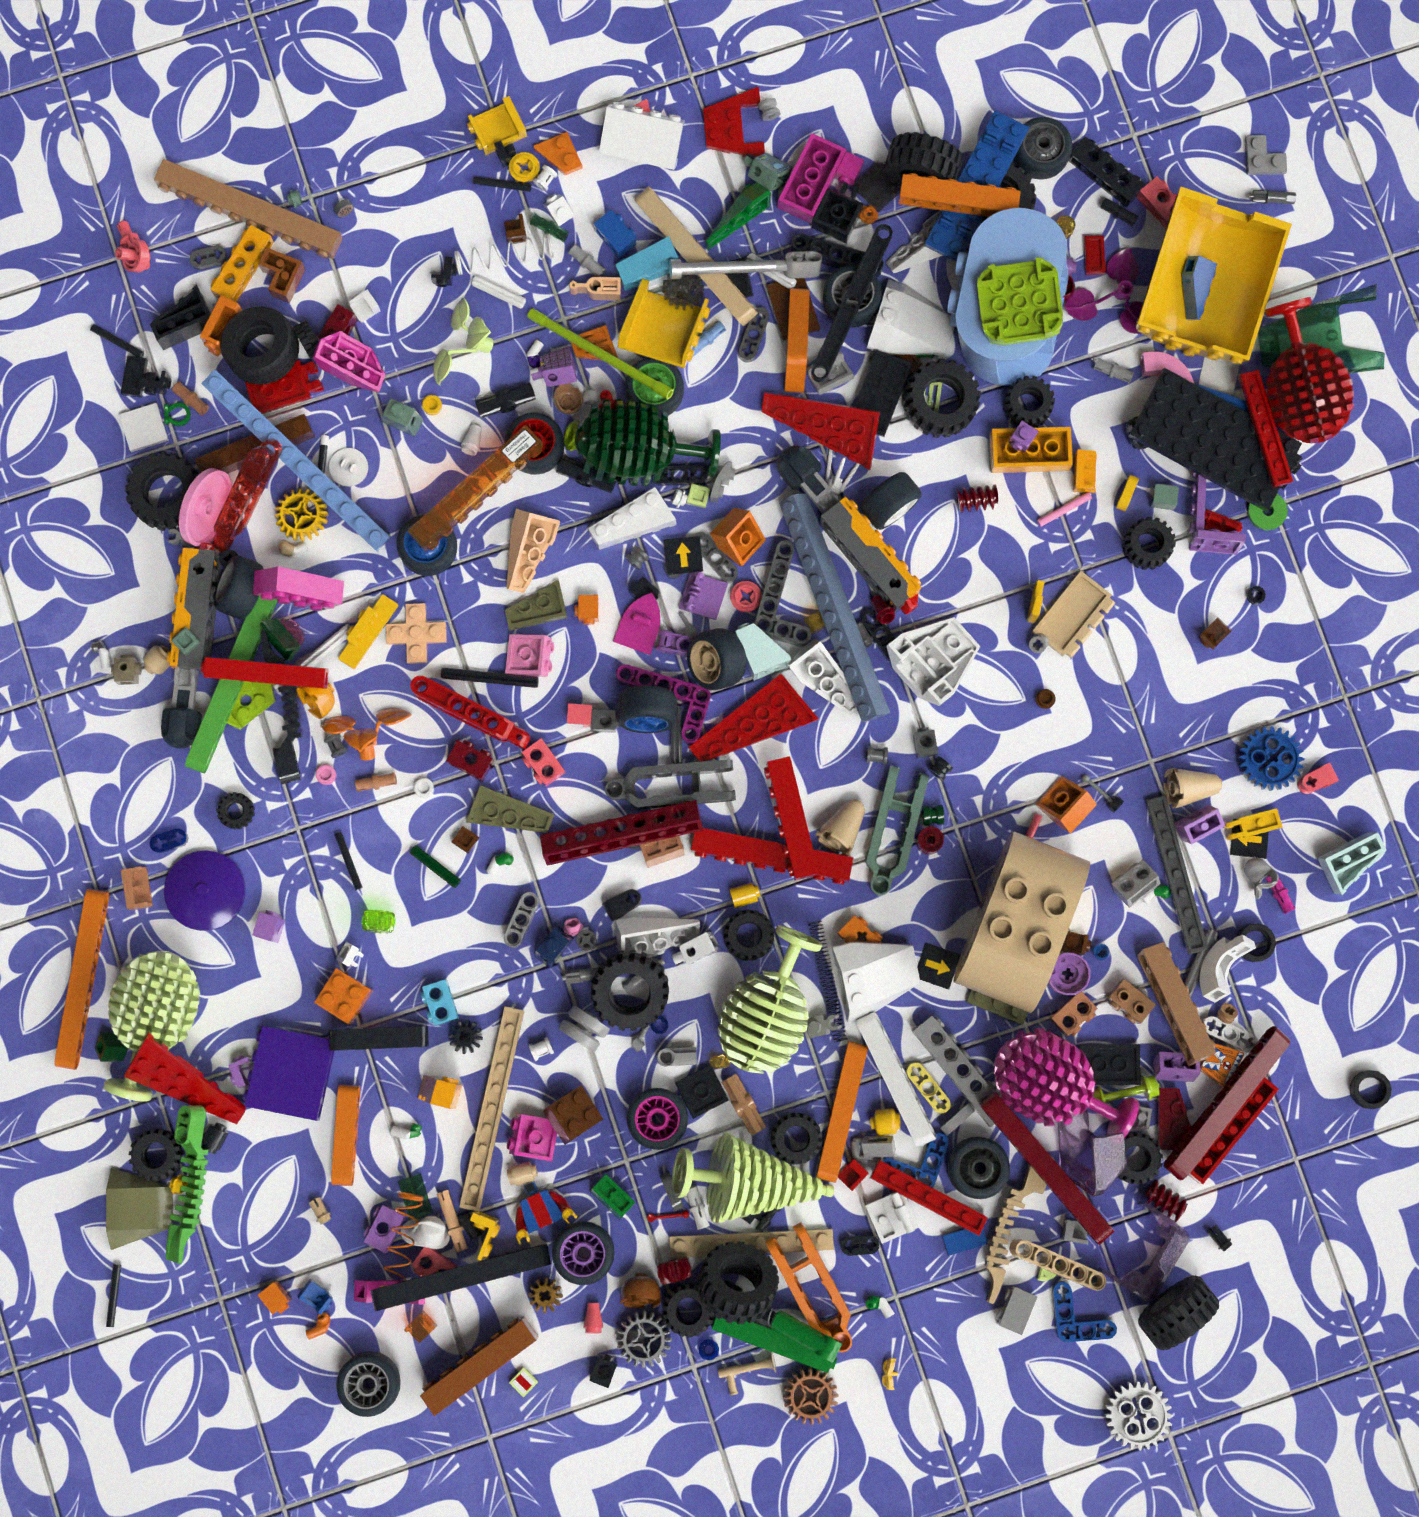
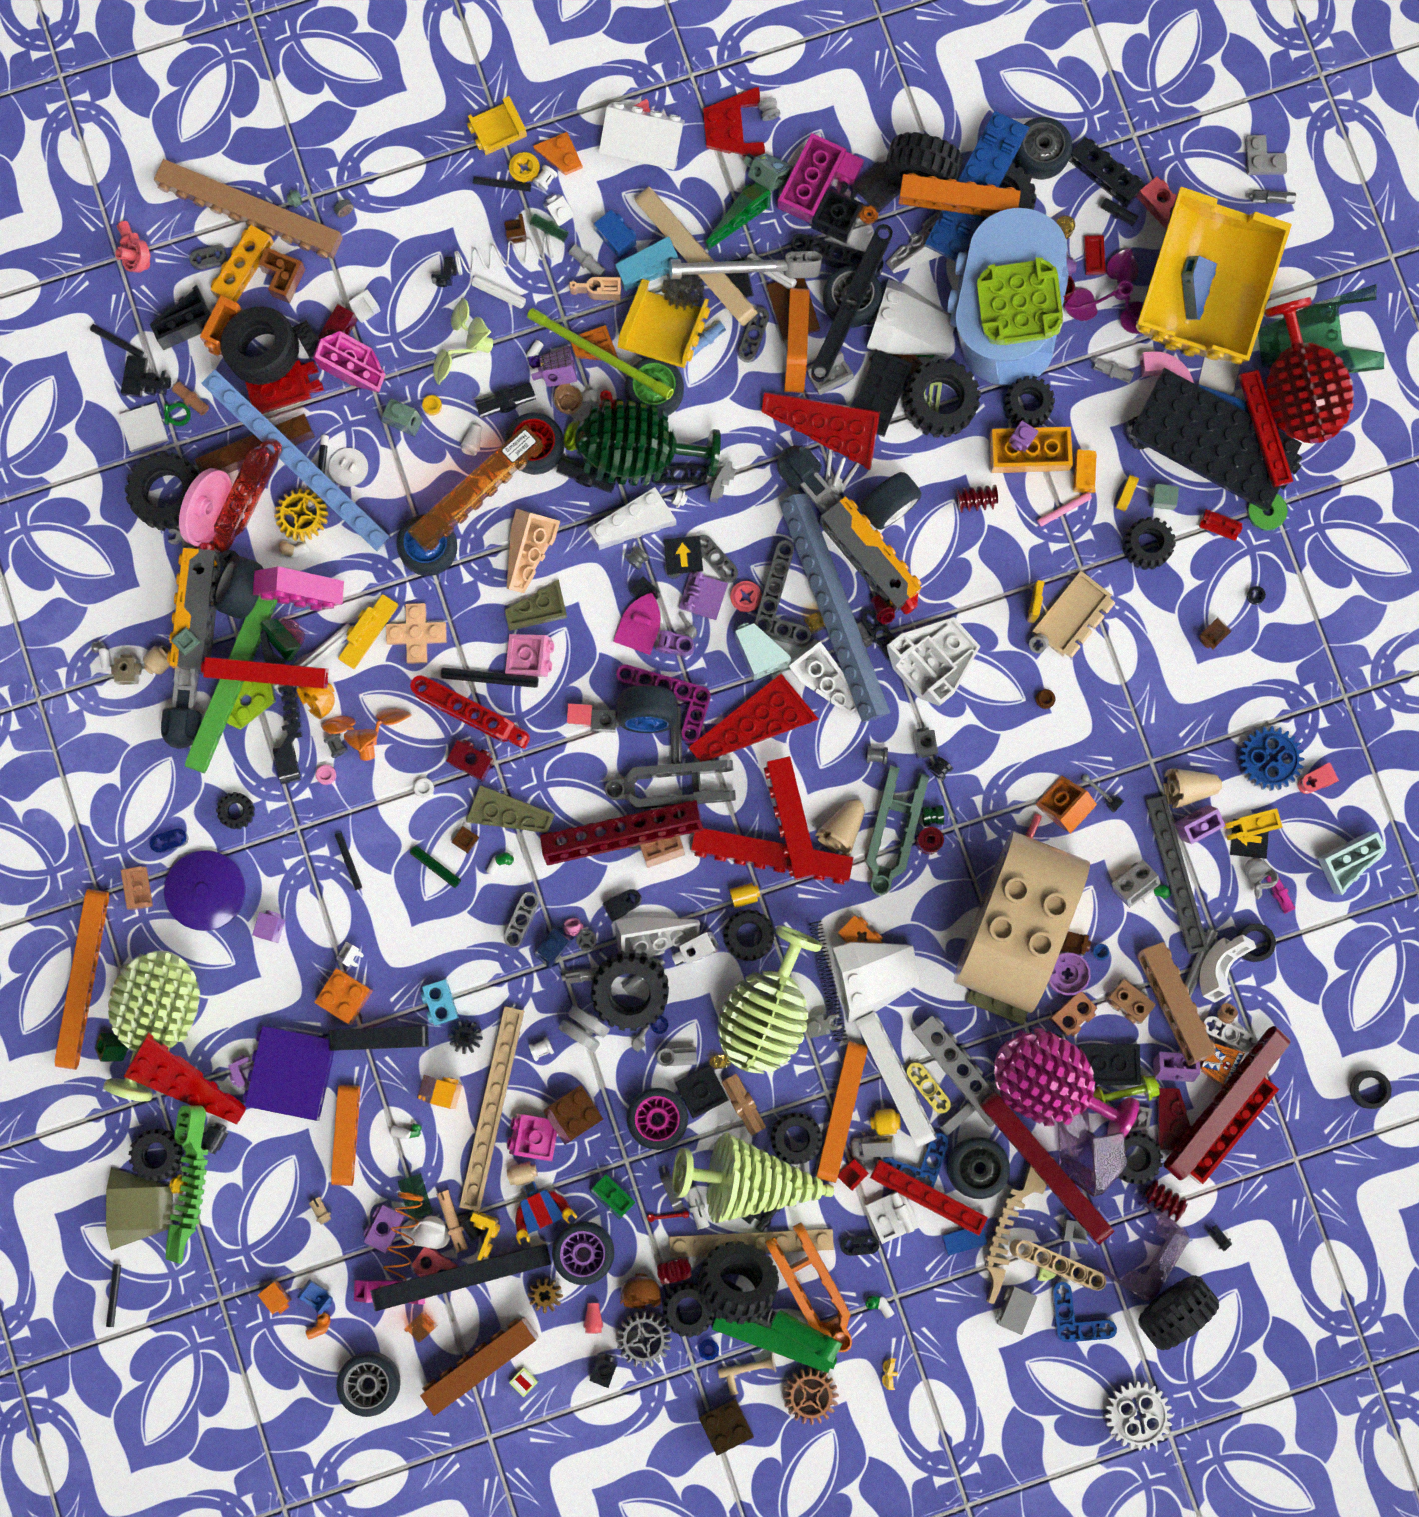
nougat pin [355,772,397,792] -> none
clear neon green gear [361,910,396,934] -> none
black tile [494,141,516,168] -> none
coral brick [522,738,565,787] -> none
orange brick [575,595,599,625] -> none
yellowish green tile [687,484,711,508] -> none
black wheel [687,628,746,690] -> none
orange slope [710,508,766,566] -> none
black sticker [917,943,960,990] -> none
medium lavender bracket [1189,471,1246,555] -> none
none -> dark brown brick [698,1396,754,1456]

